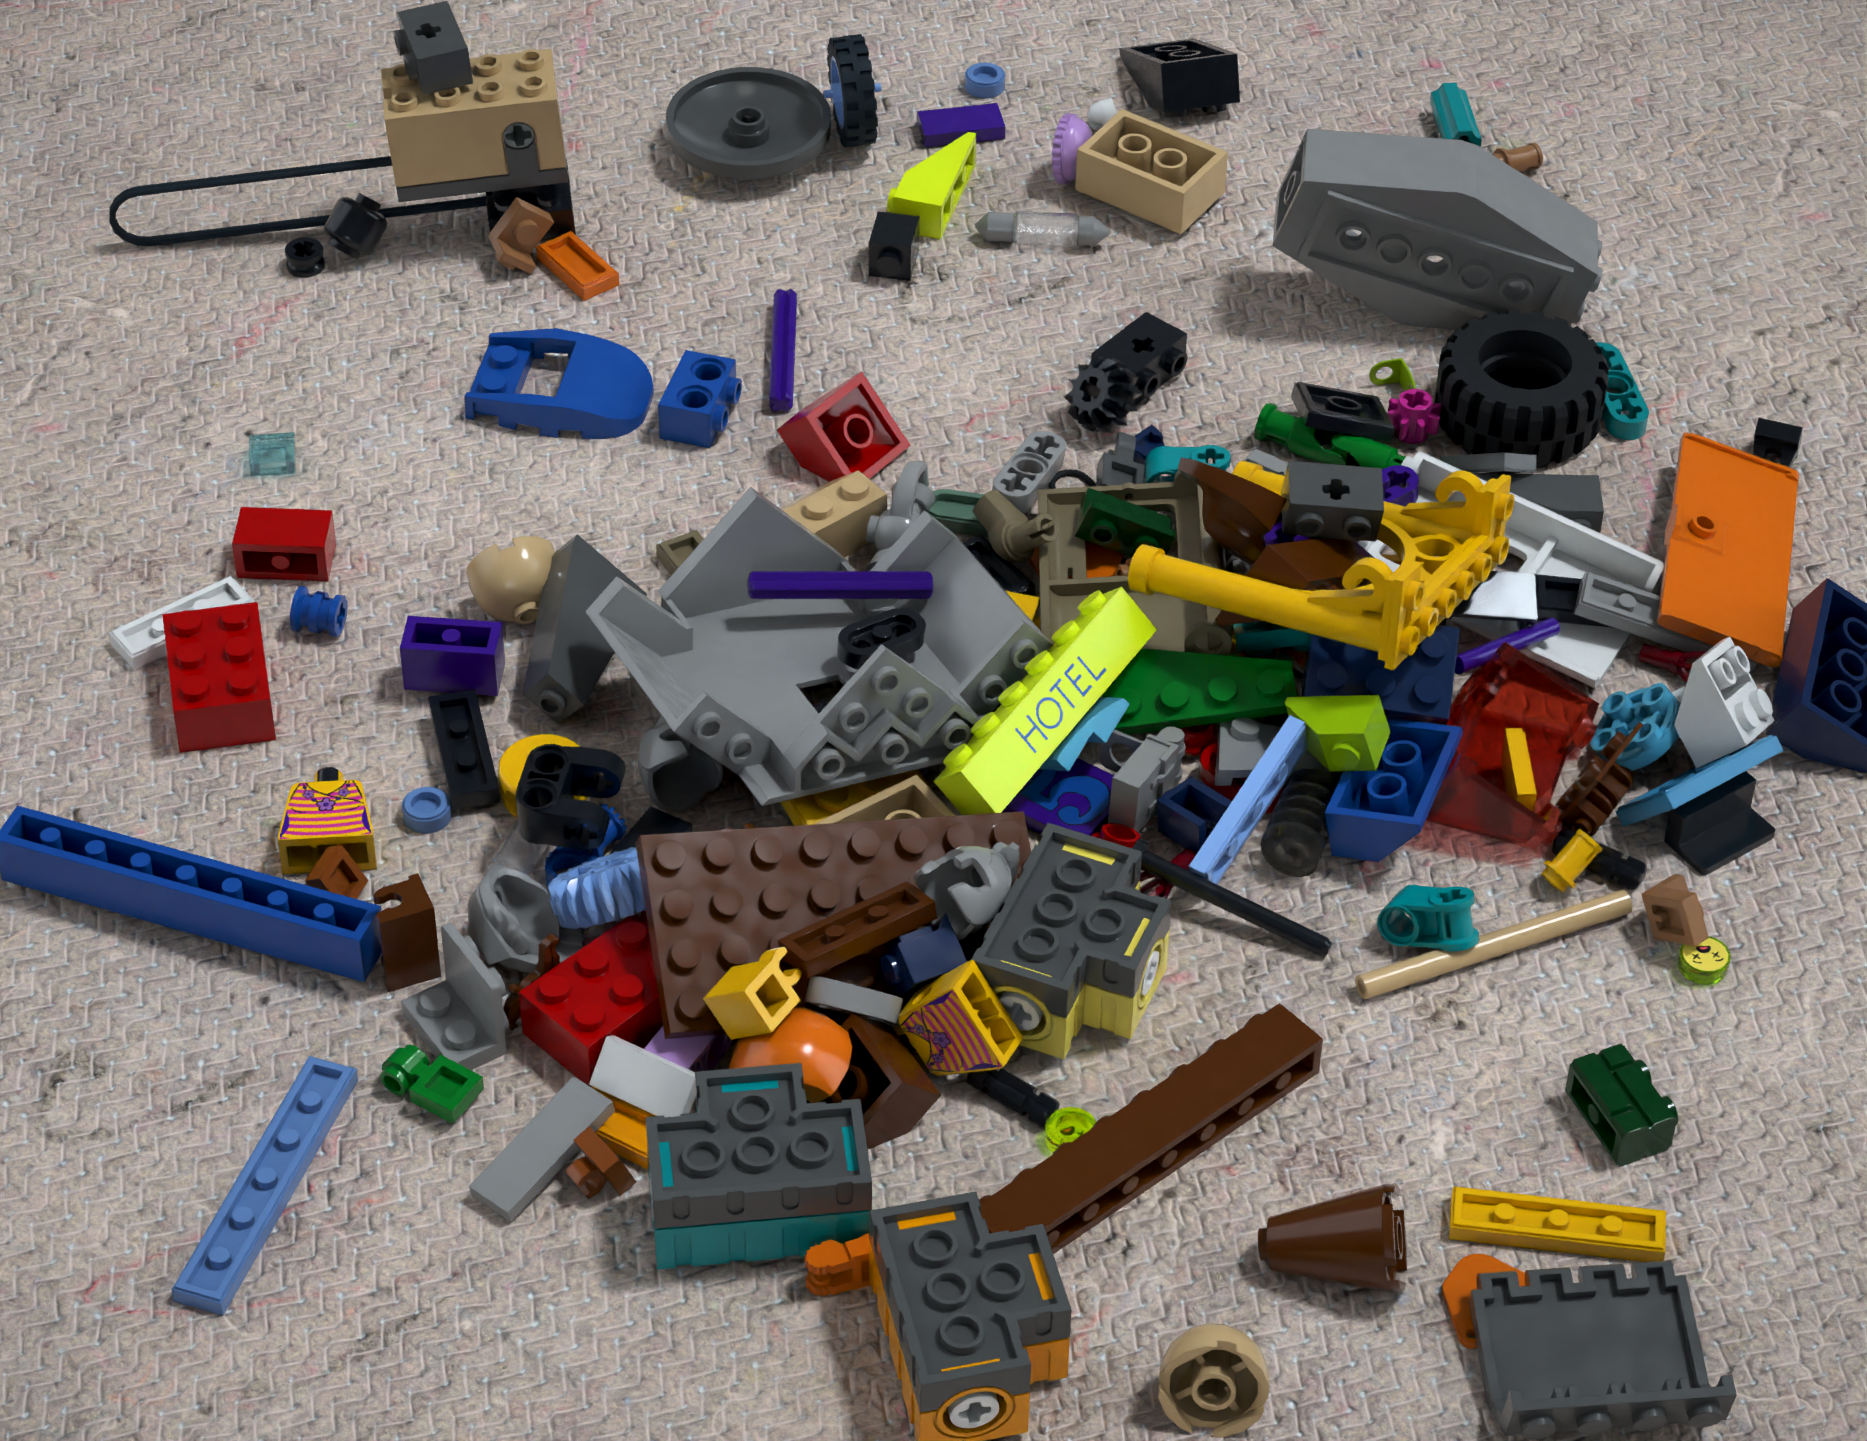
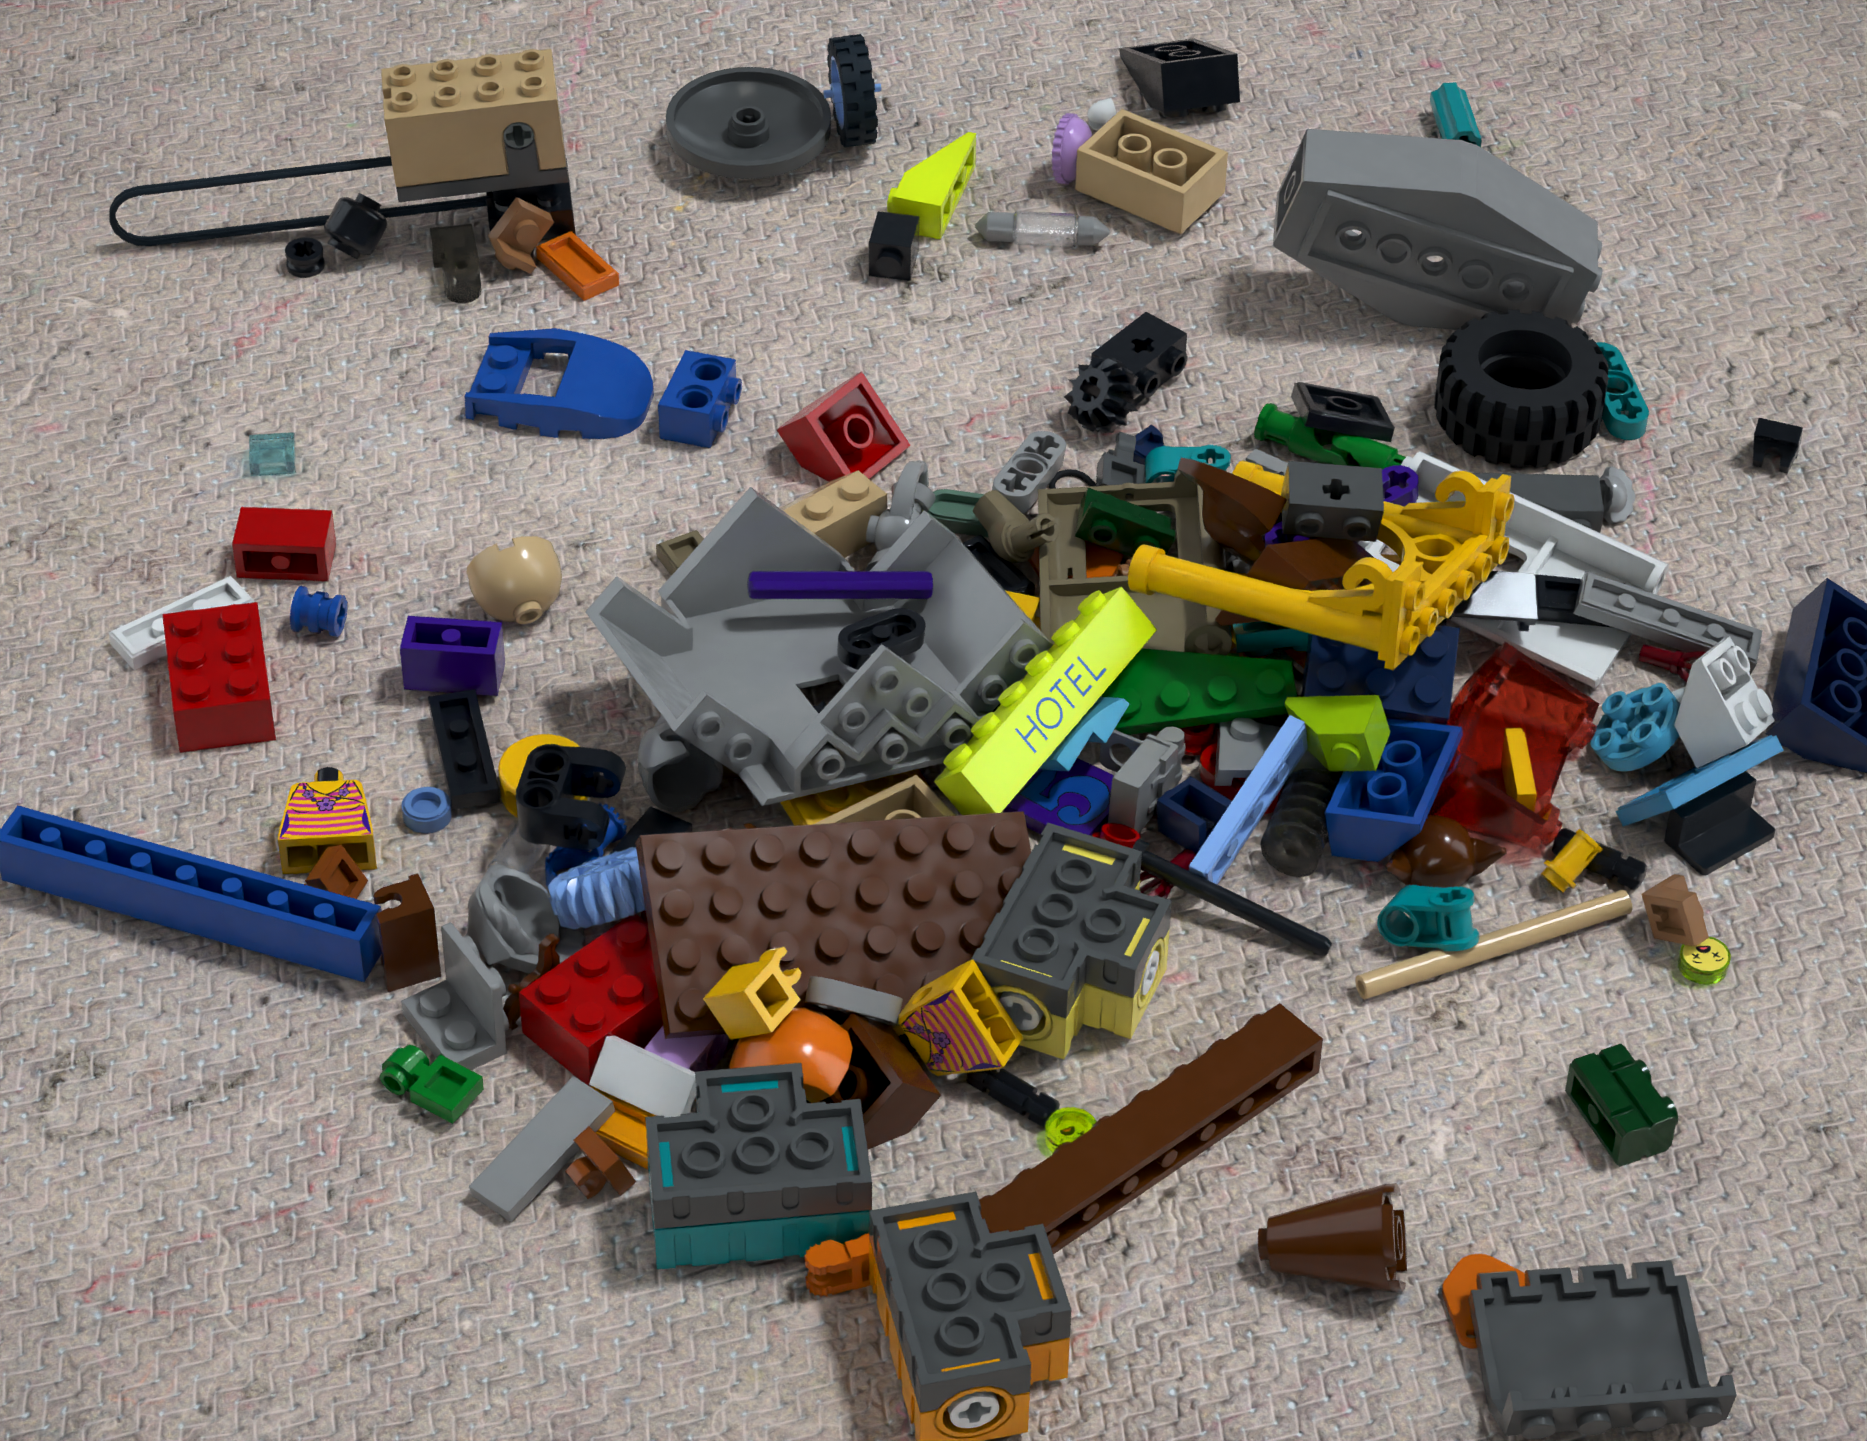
medium blue tile [172,1056,358,1316] -> none
dark grey brick [393,1,473,95] -> none
dark grey slope [522,534,647,724] -> none
dark purple axle [769,289,797,412] -> none
reddish brown plate [778,881,937,978] -> none
dark blue window [880,913,967,998] -> none
light grey helmet [914,842,1020,941] -> none
dark purple tile [917,103,1005,147] -> none
medium blue tile [965,62,1005,98] -> none
tan cylinder [1158,1323,1269,1438] -> none
lime piece [1369,358,1416,391] -> none
dark pink gear [1388,389,1441,444] -> none
dark grey tile [1440,453,1536,474] -> none
yellow tile [1448,1186,1666,1262] -> none
dark purple bar [1455,617,1560,674] -> none
medium nougat pin [1492,143,1543,172] -> none
reddish brown hinge [1550,722,1643,836] -> none
orange door [1657,433,1799,667] -> none
none -> clear smoke leg [430,224,482,303]
none -> reddish brown piece [1385,815,1507,888]
none -> light grey piece [1599,466,1636,524]

